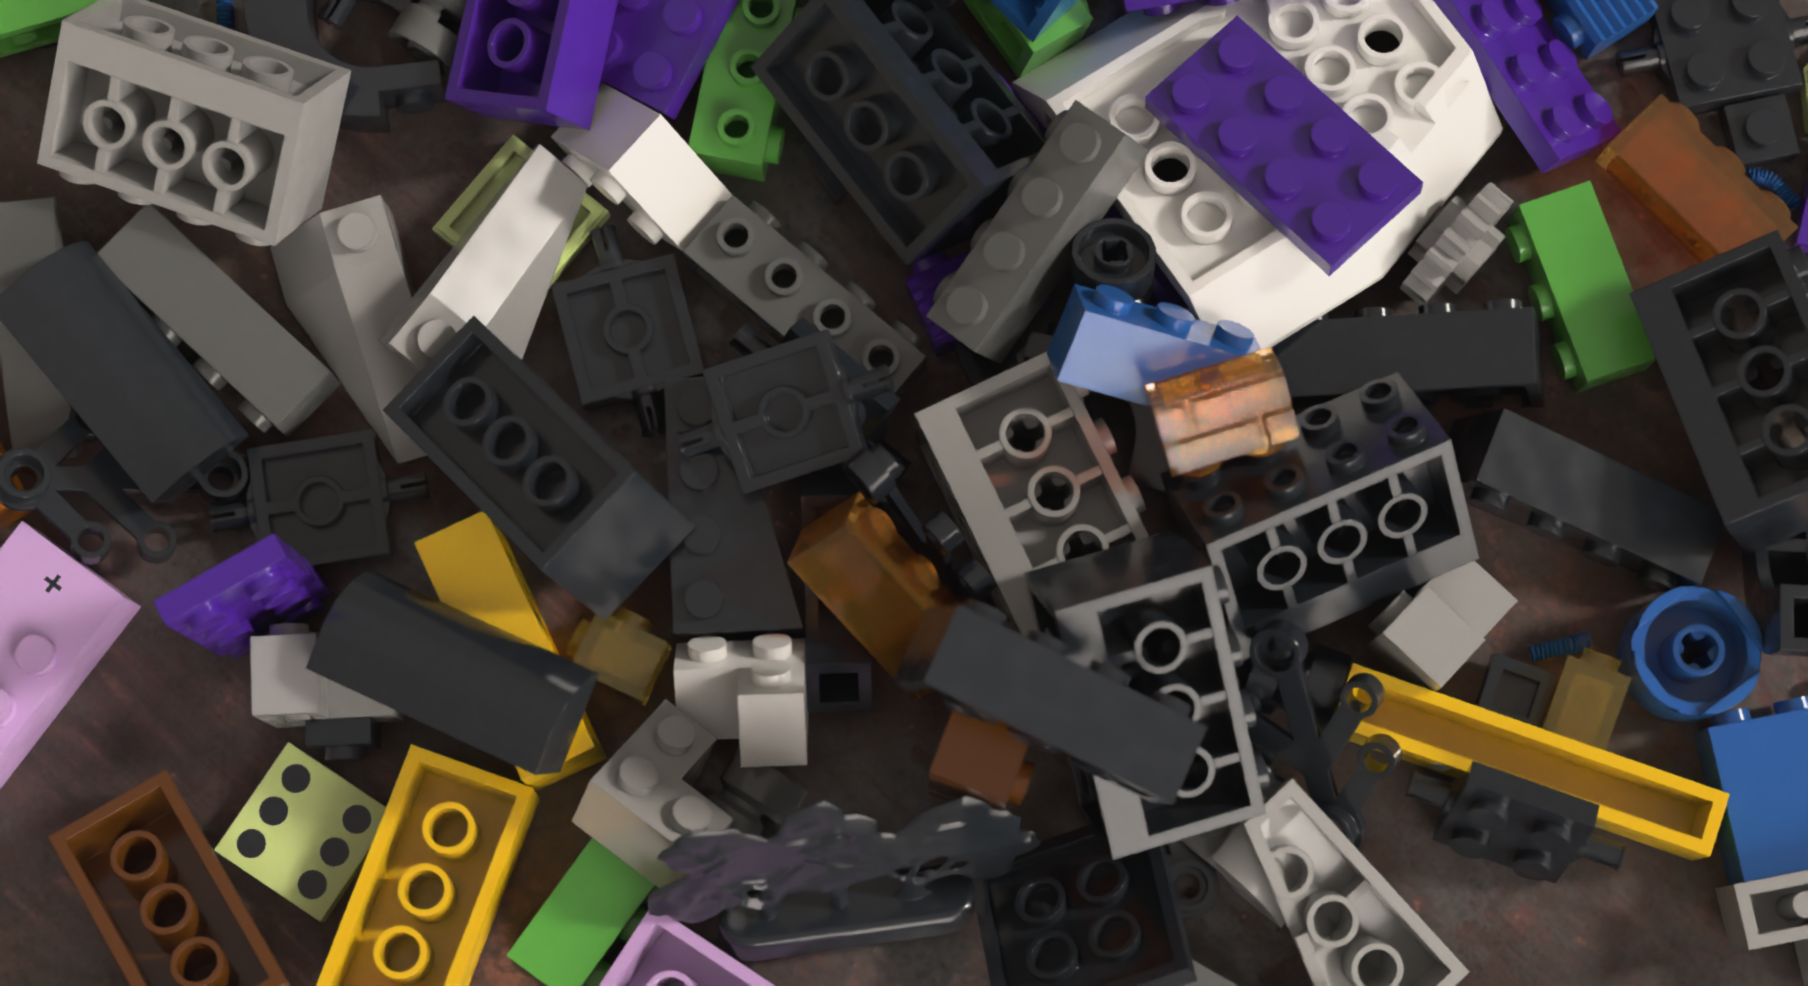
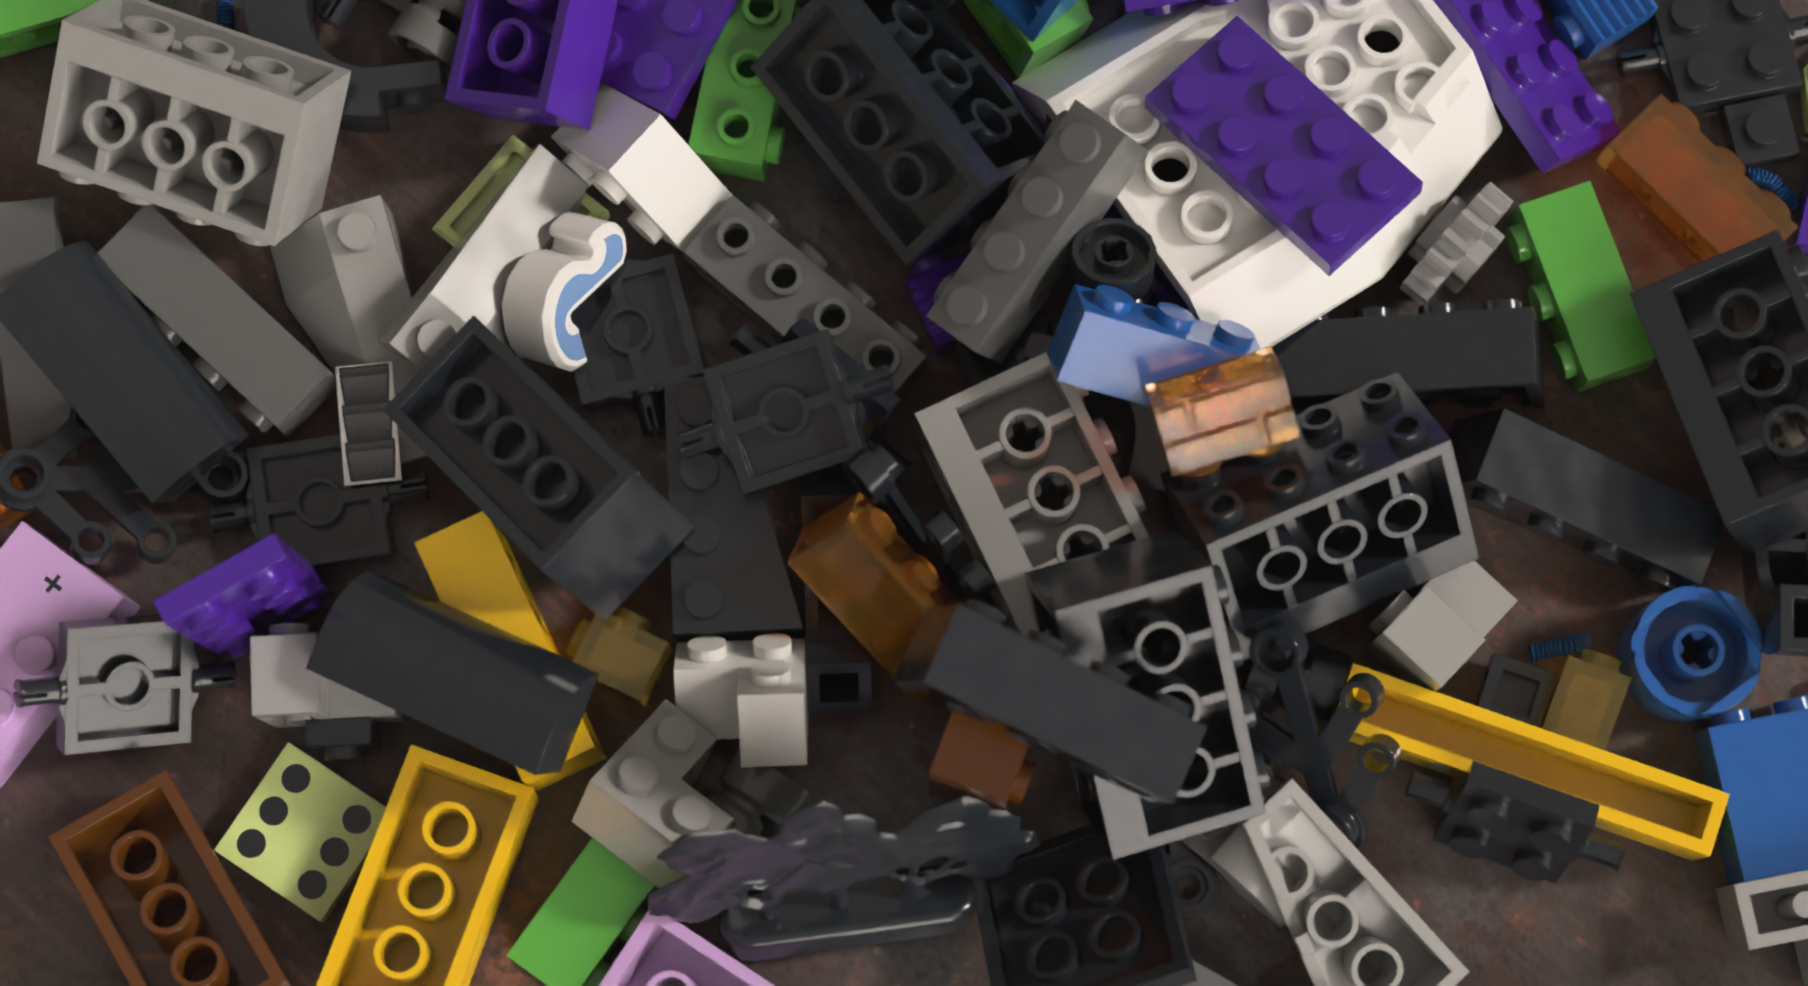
none -> plate [13,614,237,755]
none -> sticker [335,361,402,486]
none -> white animal [501,211,627,372]

